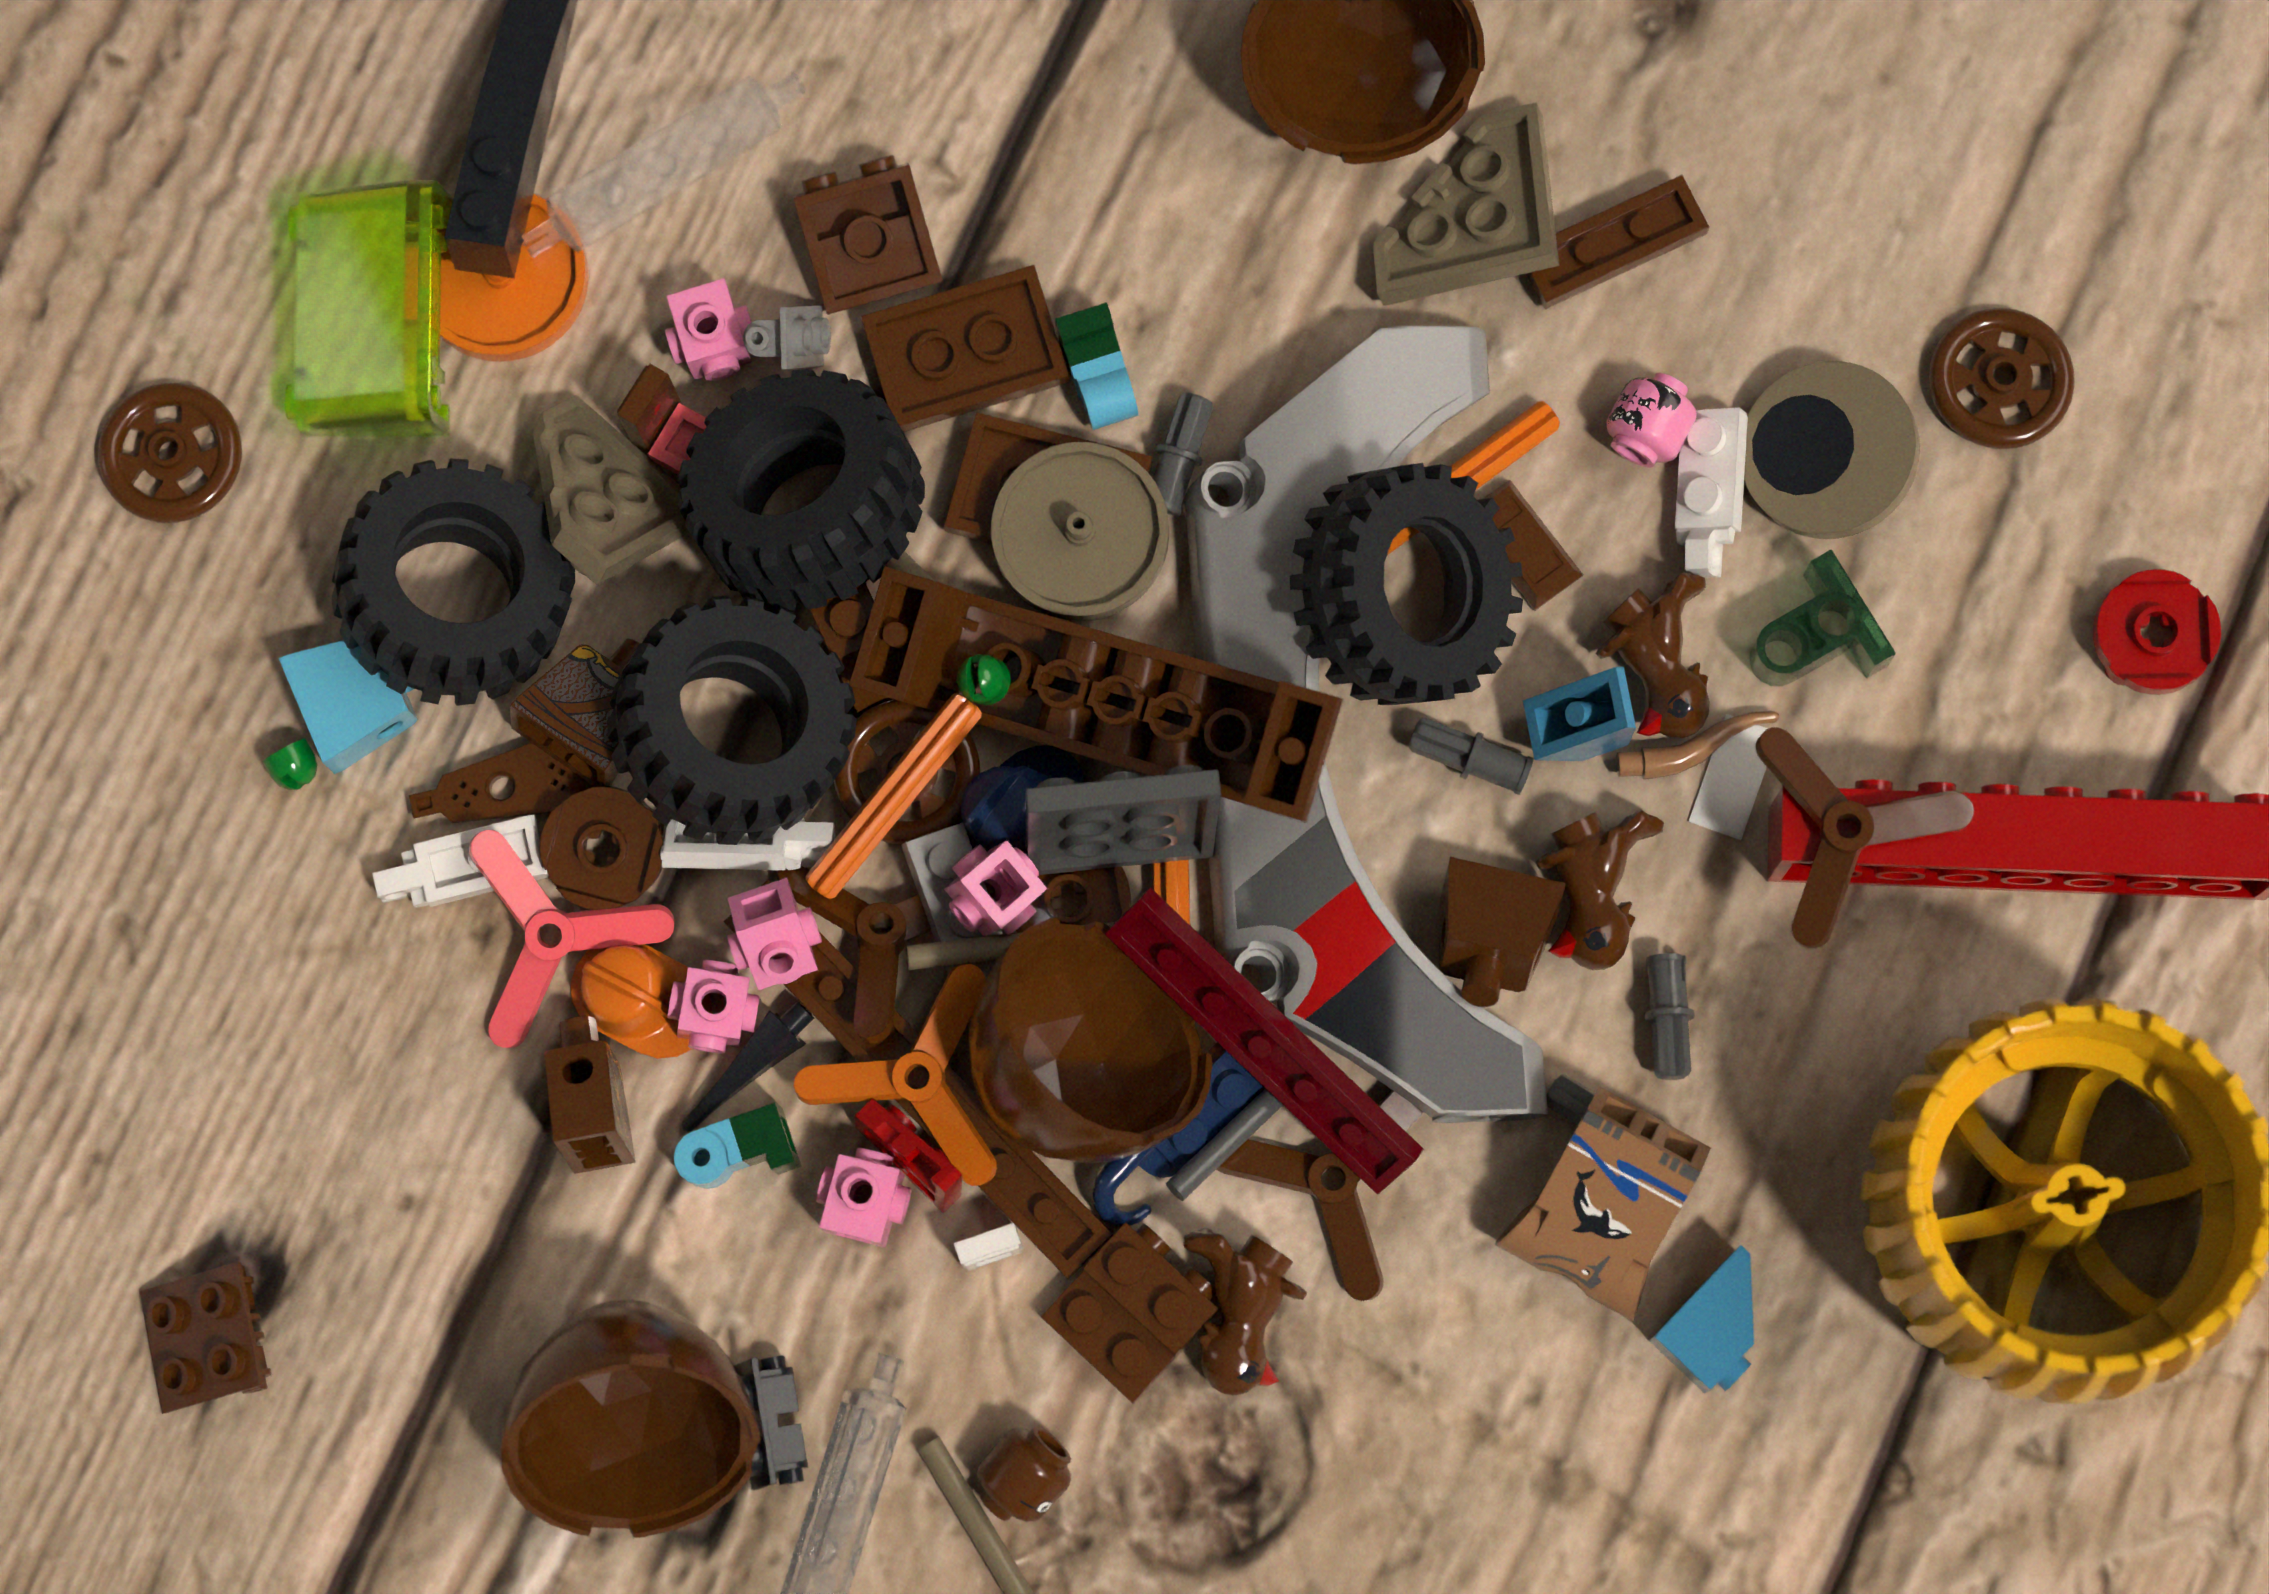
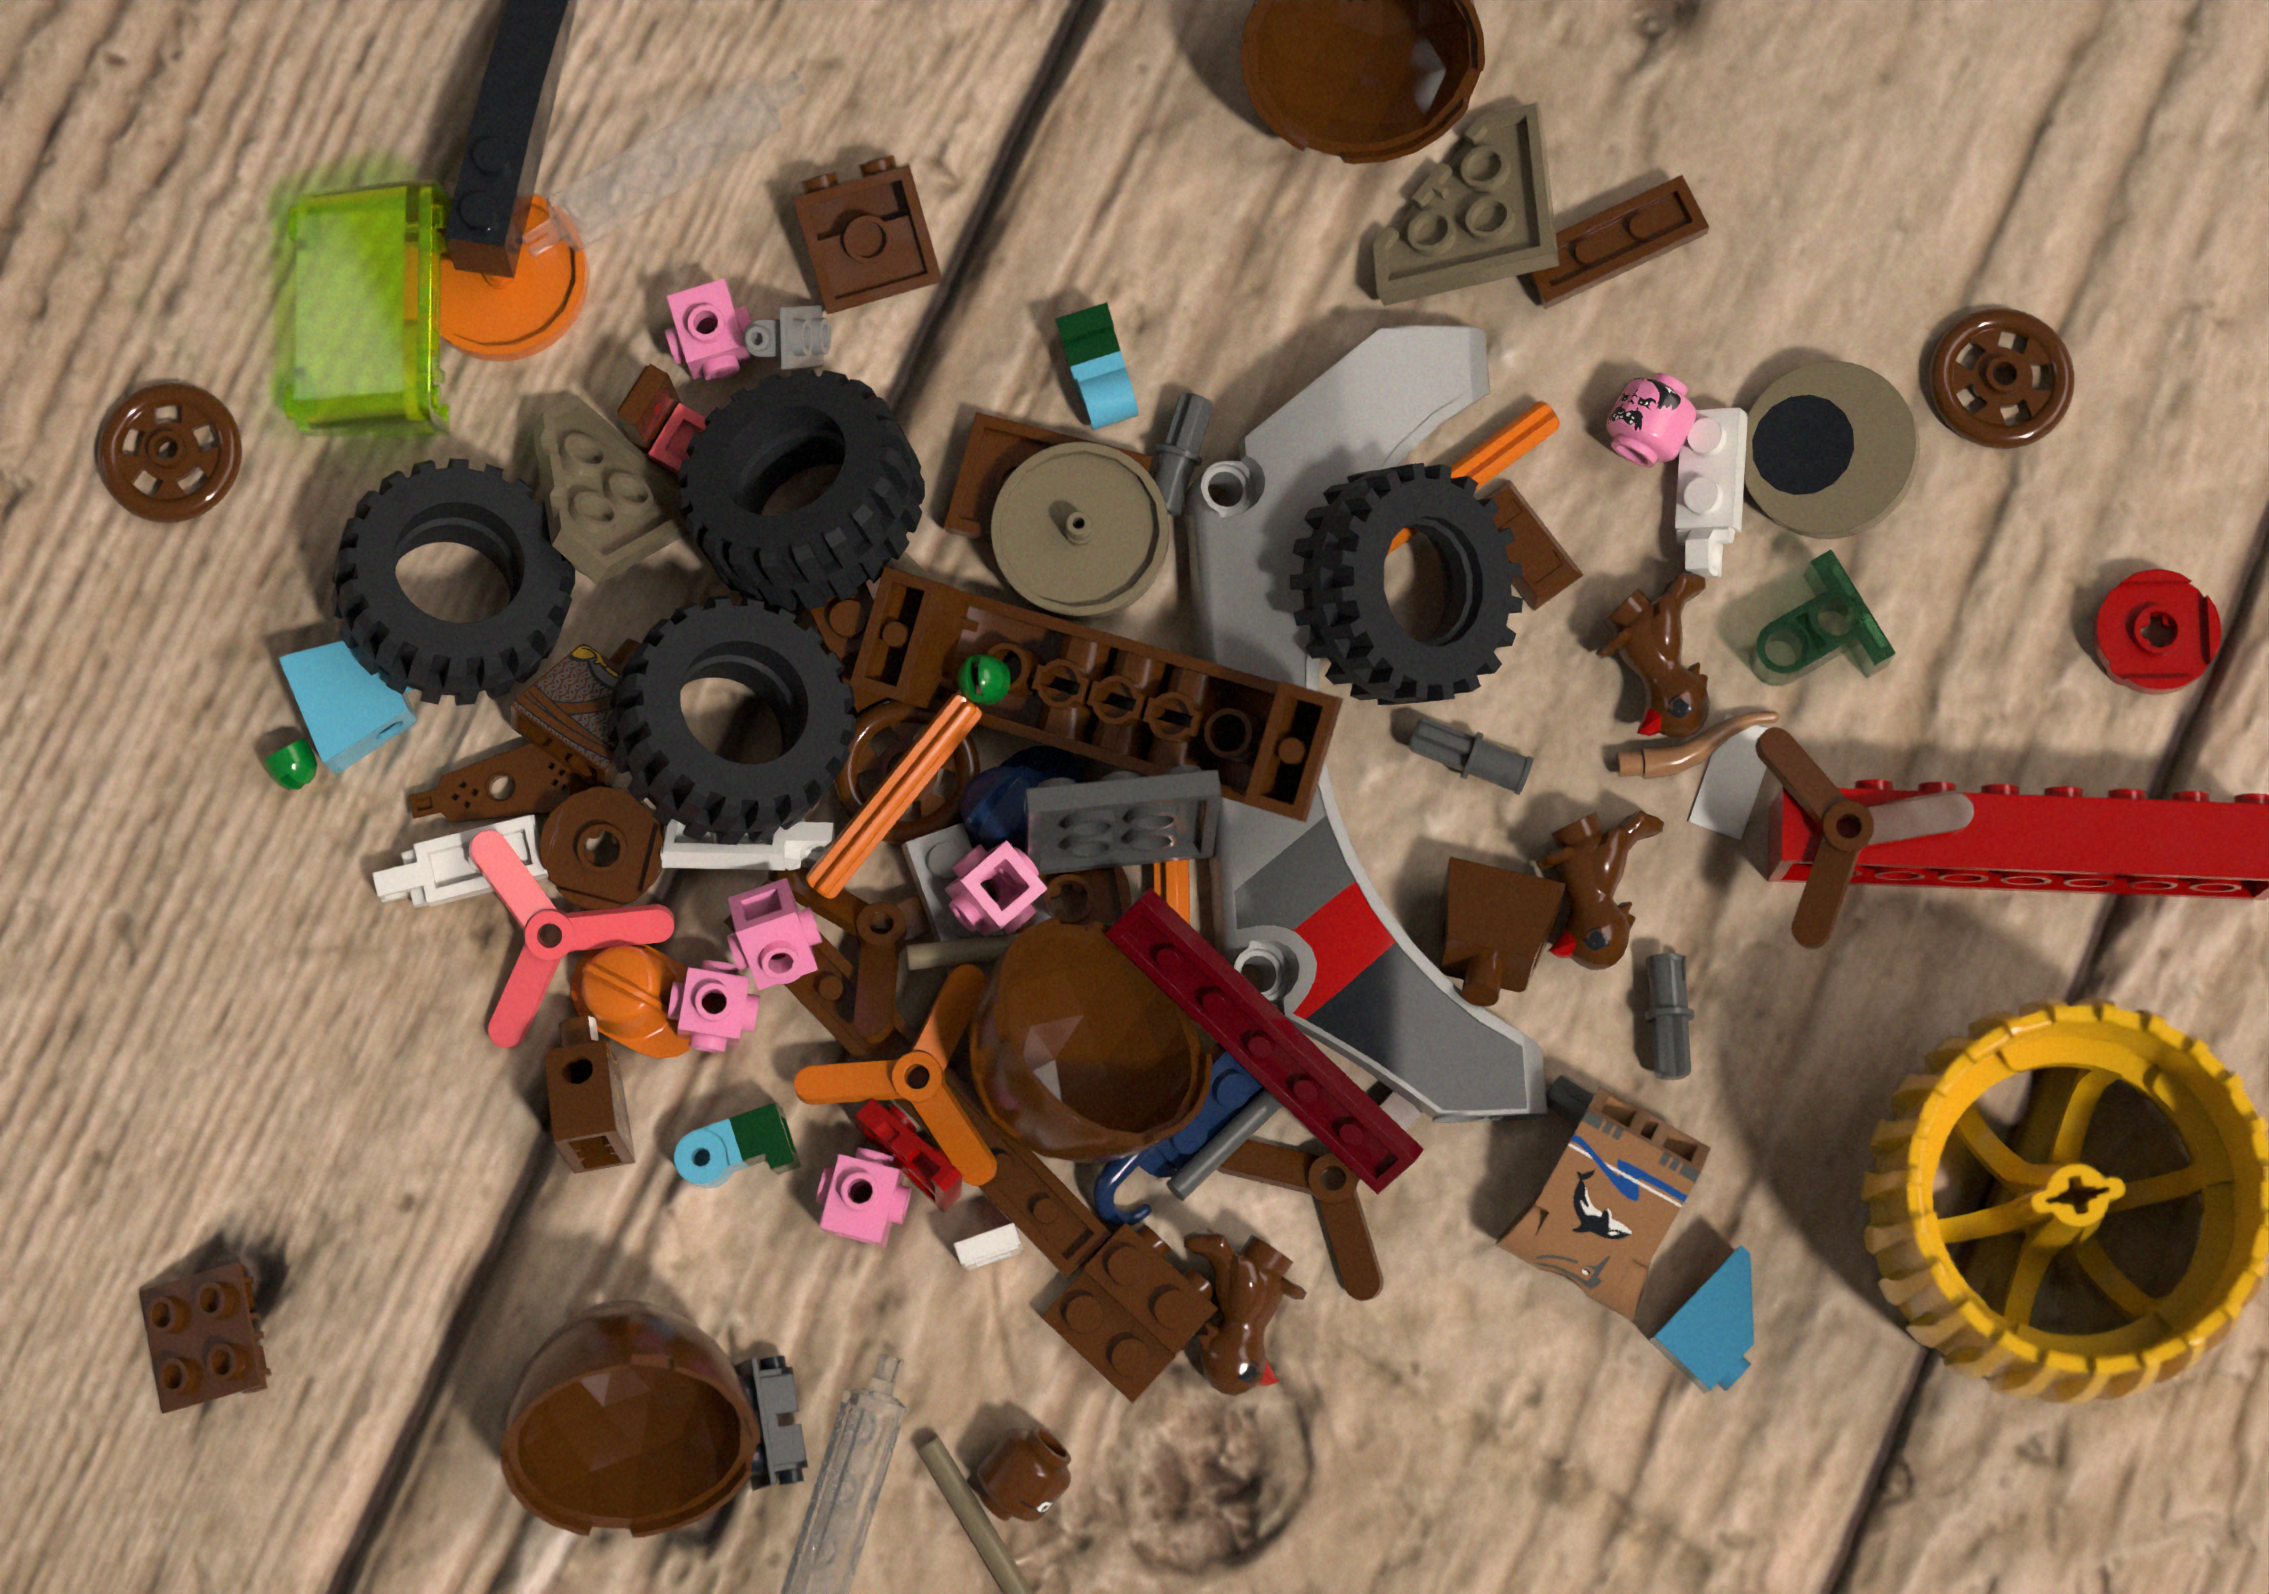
black piece [681,1001,814,1132] -> none
reddish brown plate [861,265,1070,432] -> none
dark azure slope [1523,667,1636,761] -> none

